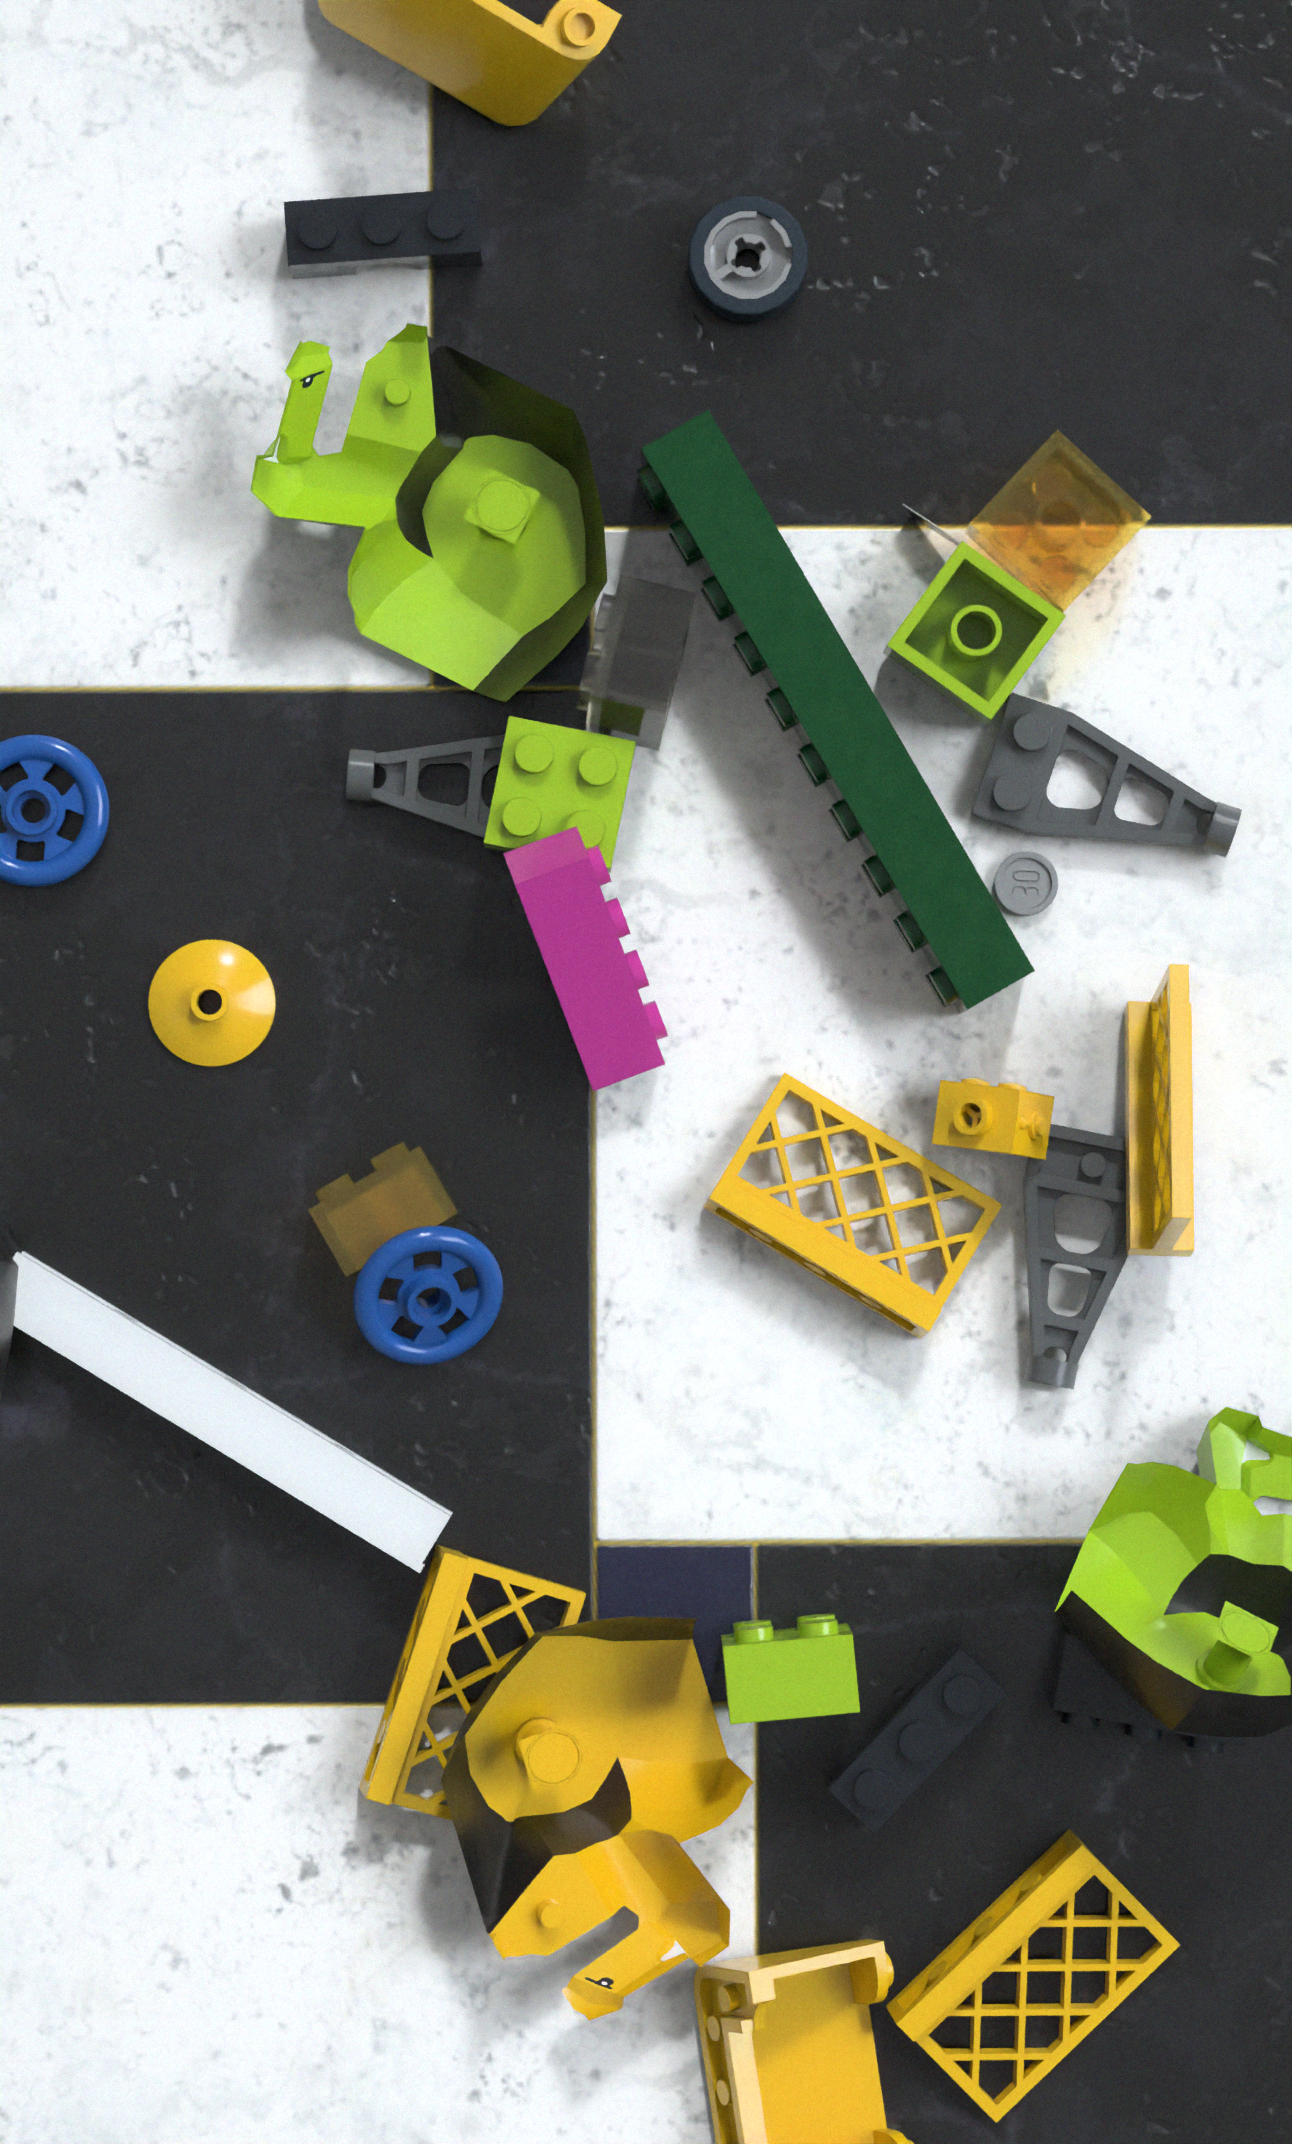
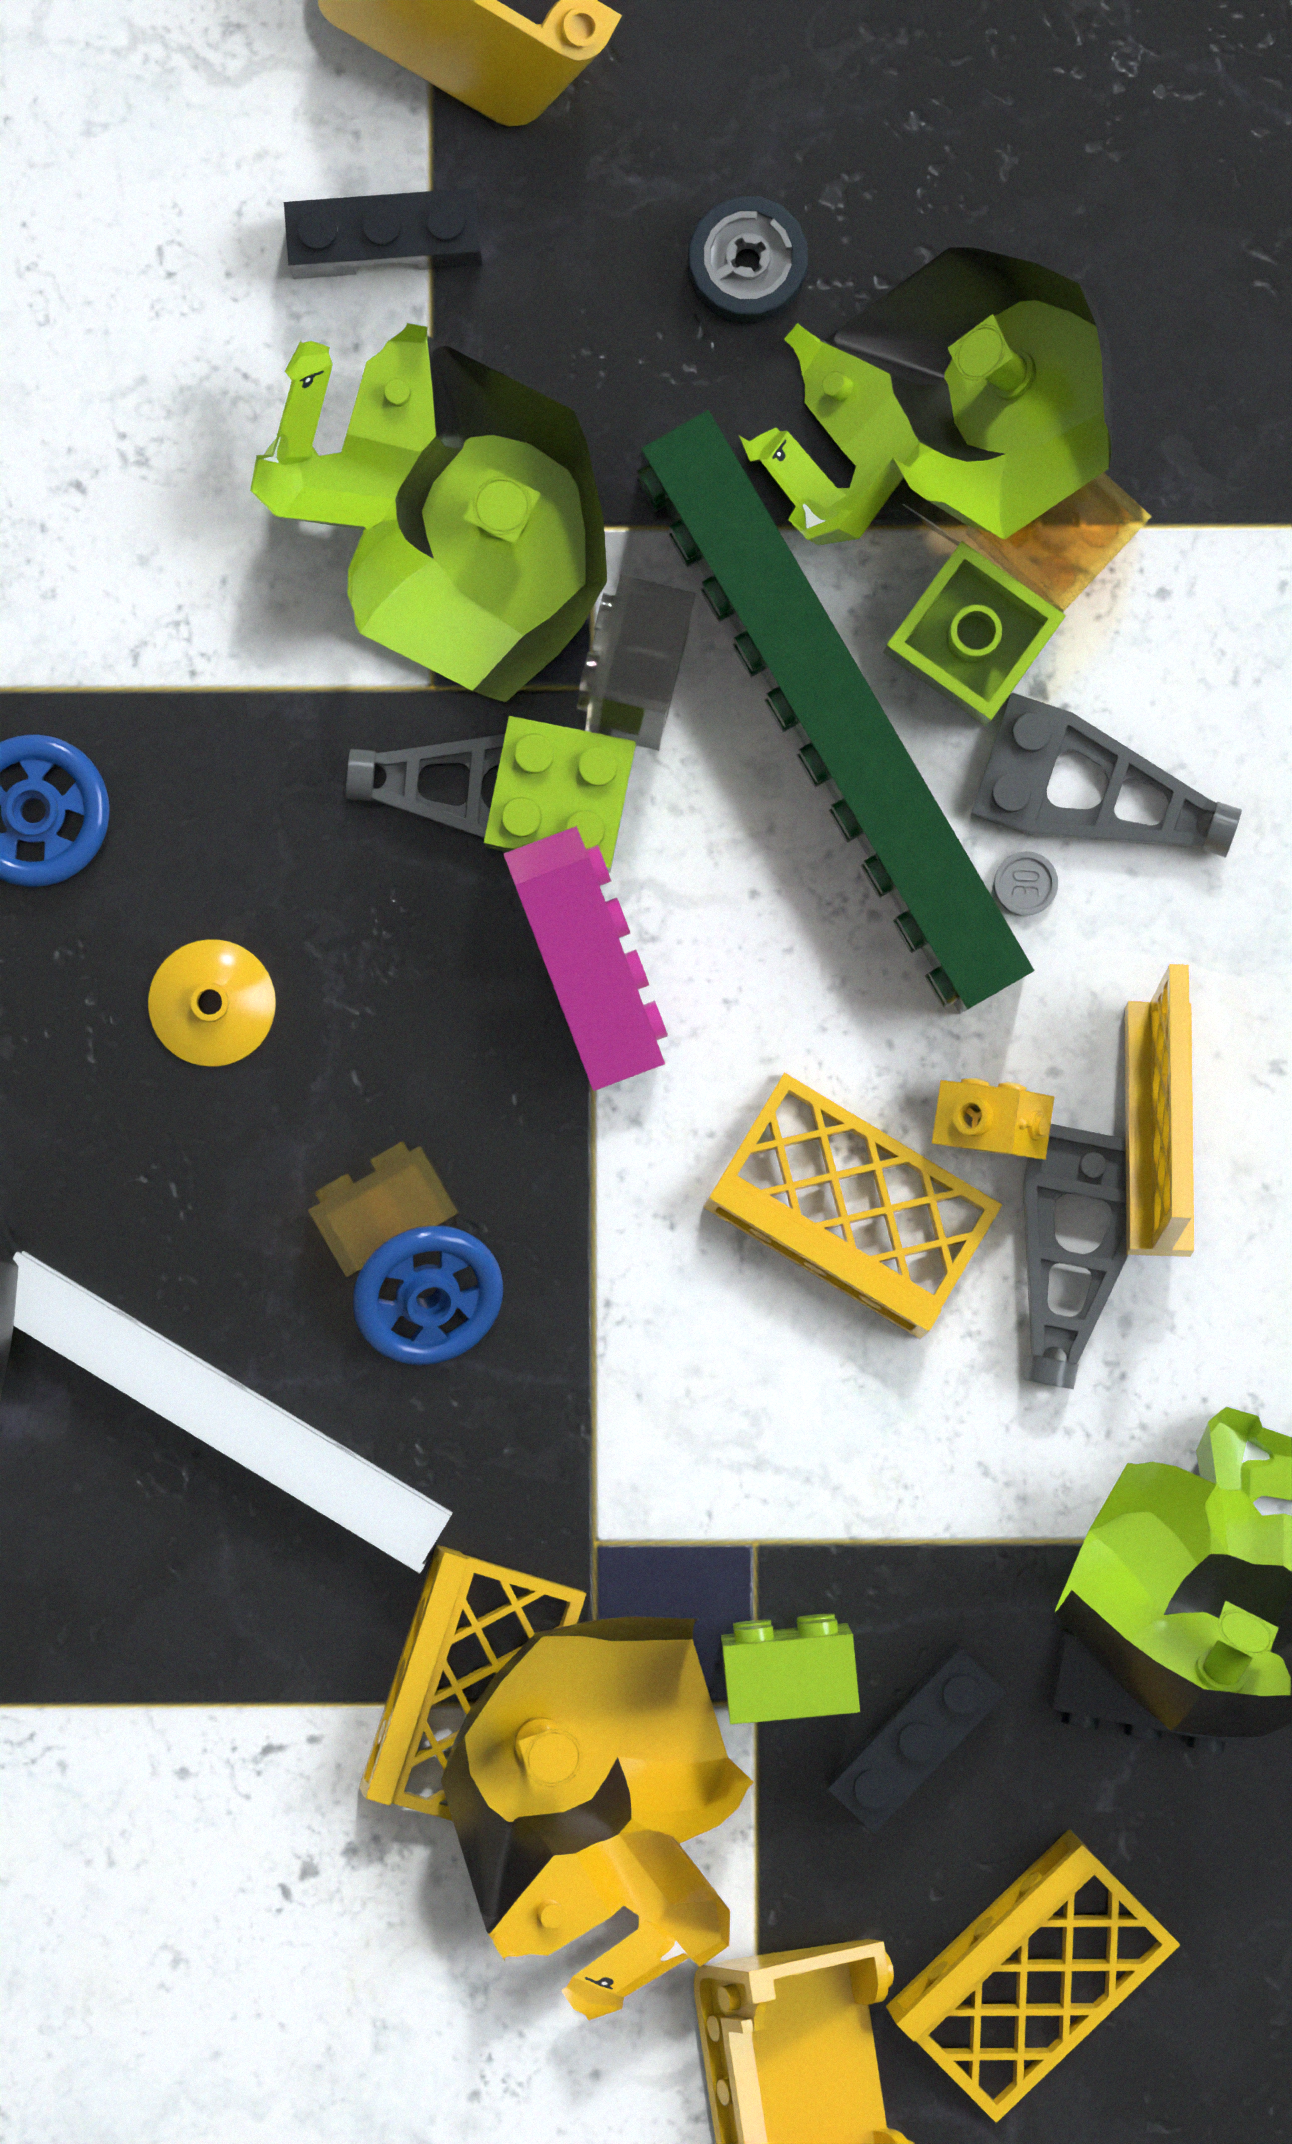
none -> lime piece [739,247,1114,546]

